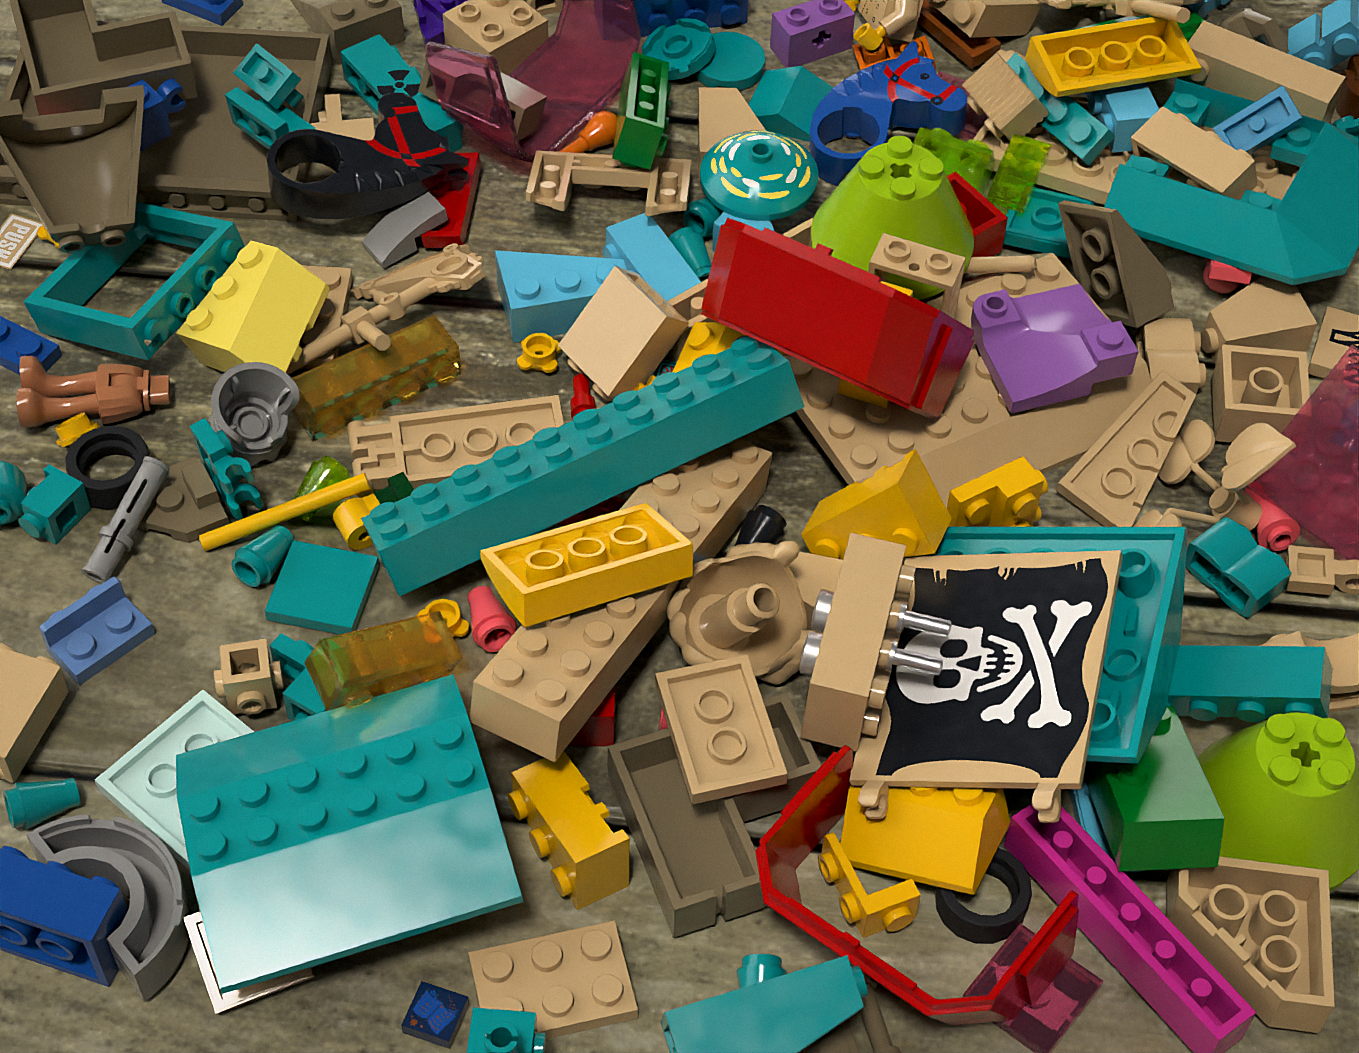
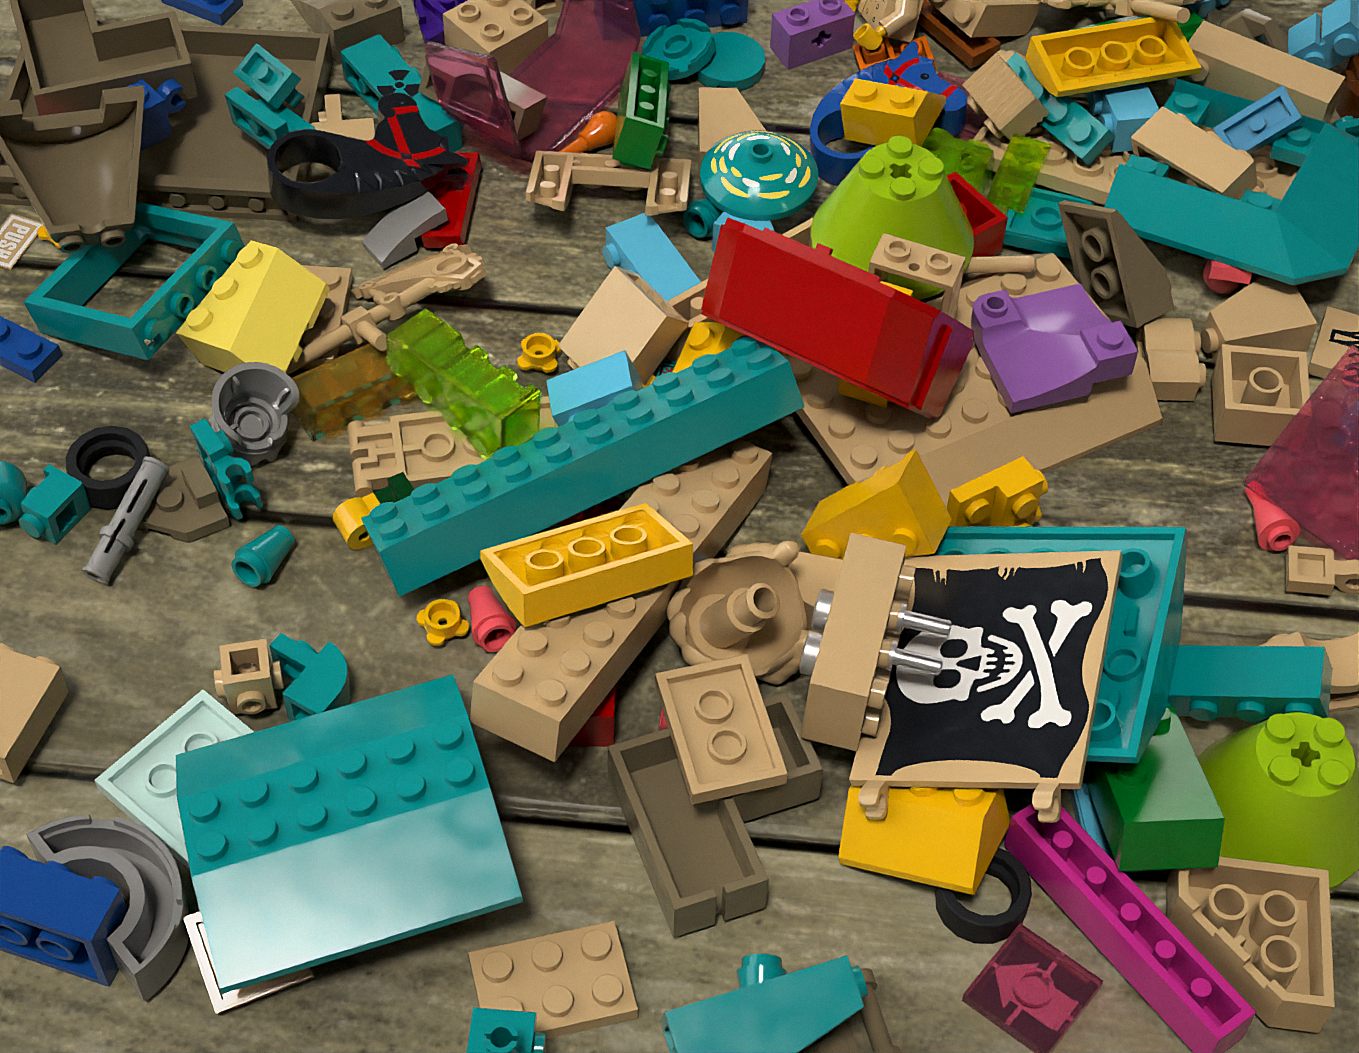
teal cone [3,777,80,830] -> none
nougat piece [17,356,170,428] -> none
medium blue bracket [39,577,155,686] -> none
yellow plate [54,412,99,447] -> none
yellow bar [199,472,371,552] -> none
teal tile [265,540,380,637] -> none
clear neon green cone [292,455,350,521] -> none
clear yellow brick [304,611,463,711] -> none
dark blue tile [401,981,469,1049] -> none
medium azure wedge [495,250,627,343] -> none
yellow wedge [507,751,630,910] -> none
teal cone [668,227,712,282] -> none
black cone [735,505,787,546] -> none
teal slope [748,66,834,142] -> none
red piece [755,745,1079,1025] -> none
yellow bracket [818,832,921,938] -> none
tan wing [1056,370,1196,527] -> none
tan plant [1133,419,1296,531] -> none
teal brick [1186,517,1292,618] -> none
none -> clear neon green wedge [386,308,541,458]
none -> medium azure piece [546,350,643,427]
none -> yellow slope [840,78,946,146]

